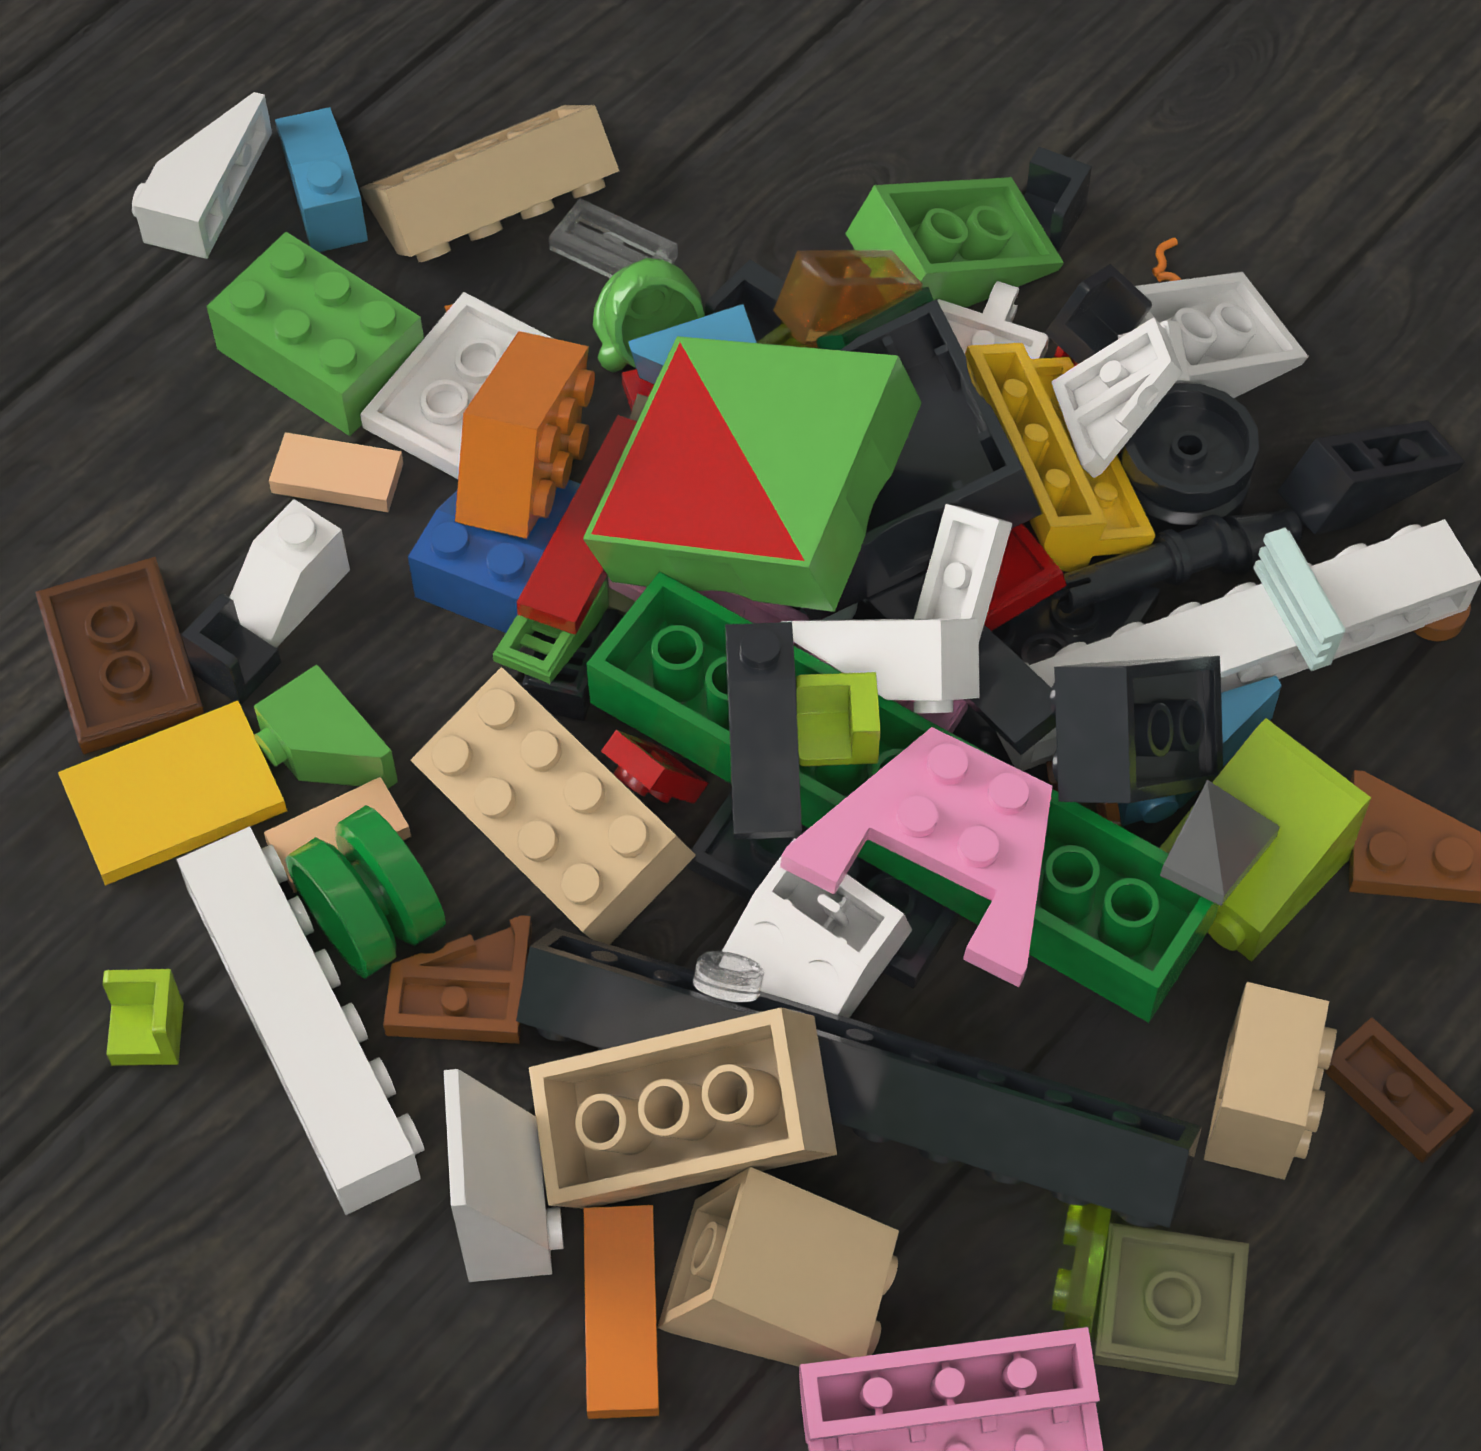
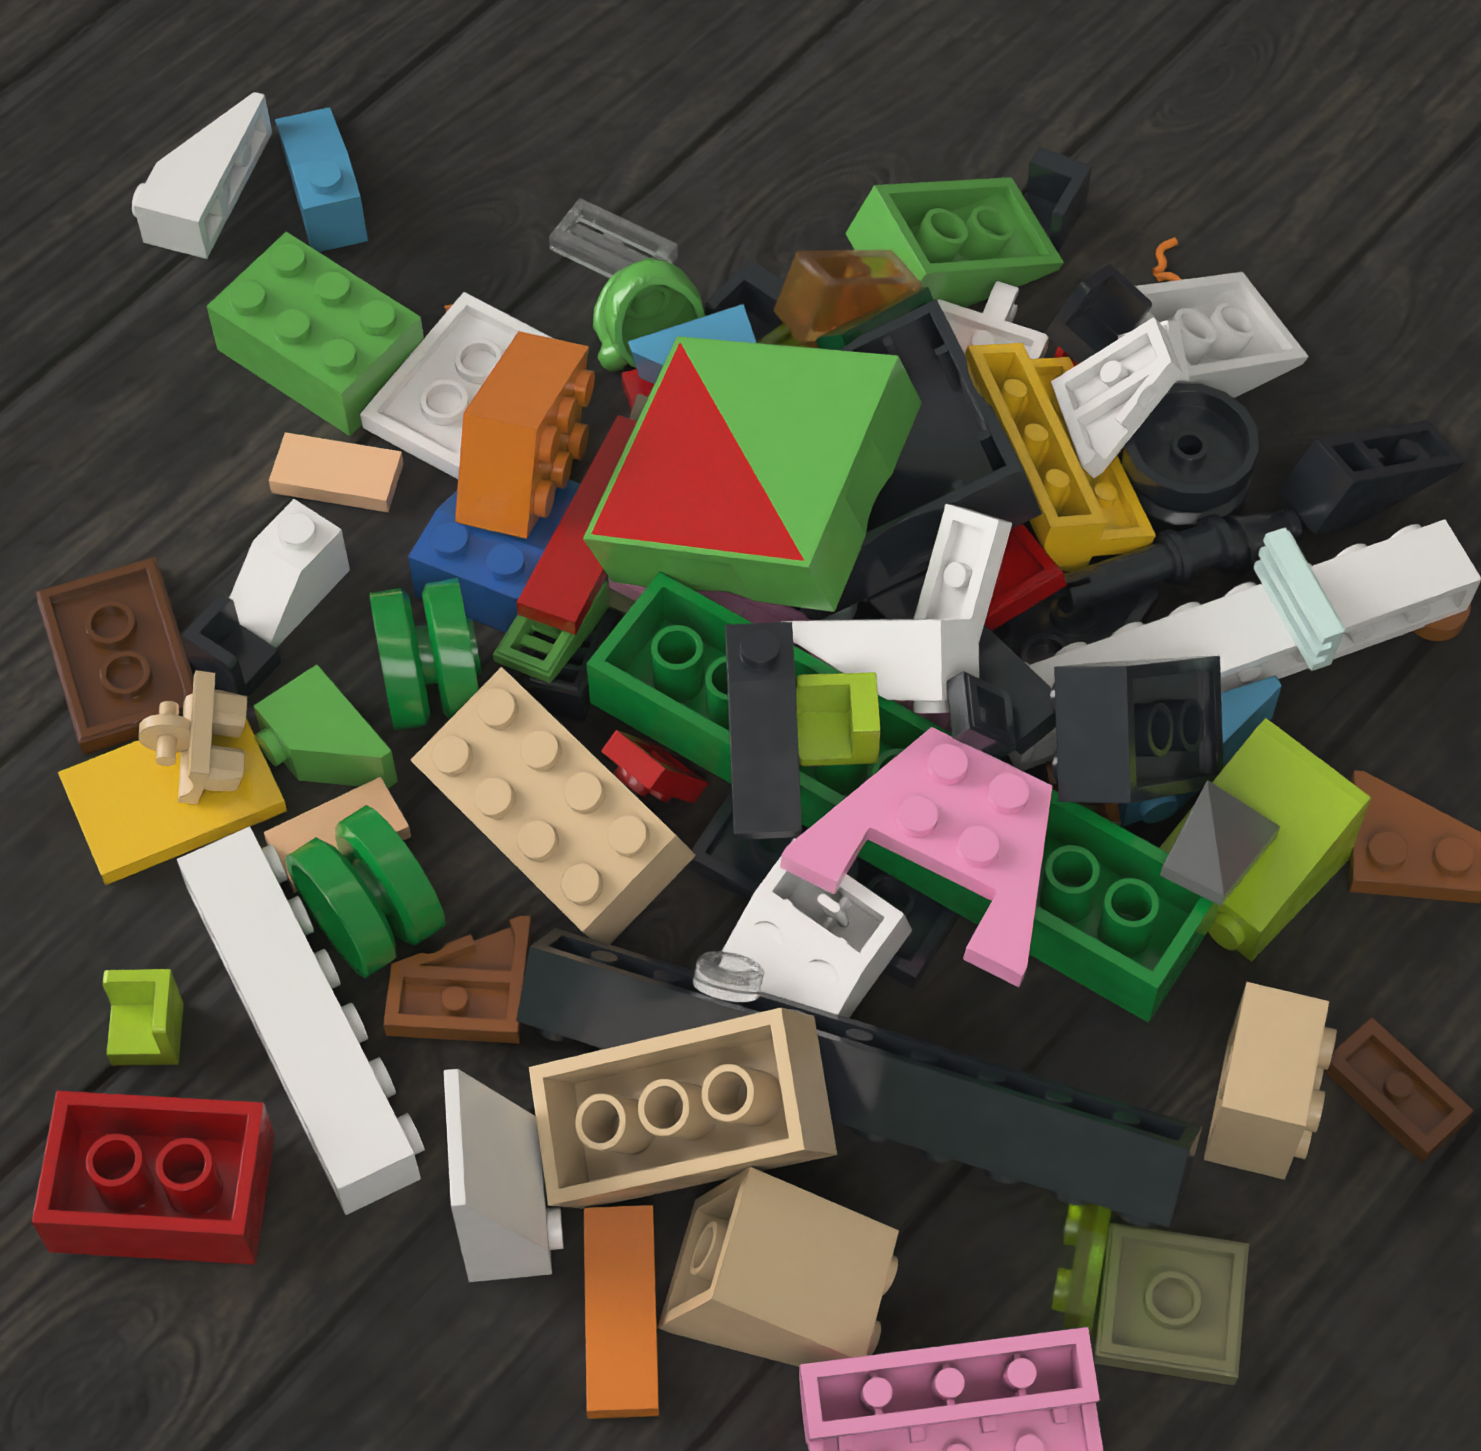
tan slope [360,105,619,262] -> none
none -> red brick [32,1091,275,1265]
none -> tan hips [139,670,247,805]
none -> green wheel [369,578,482,731]
none -> black tile [947,671,1016,759]

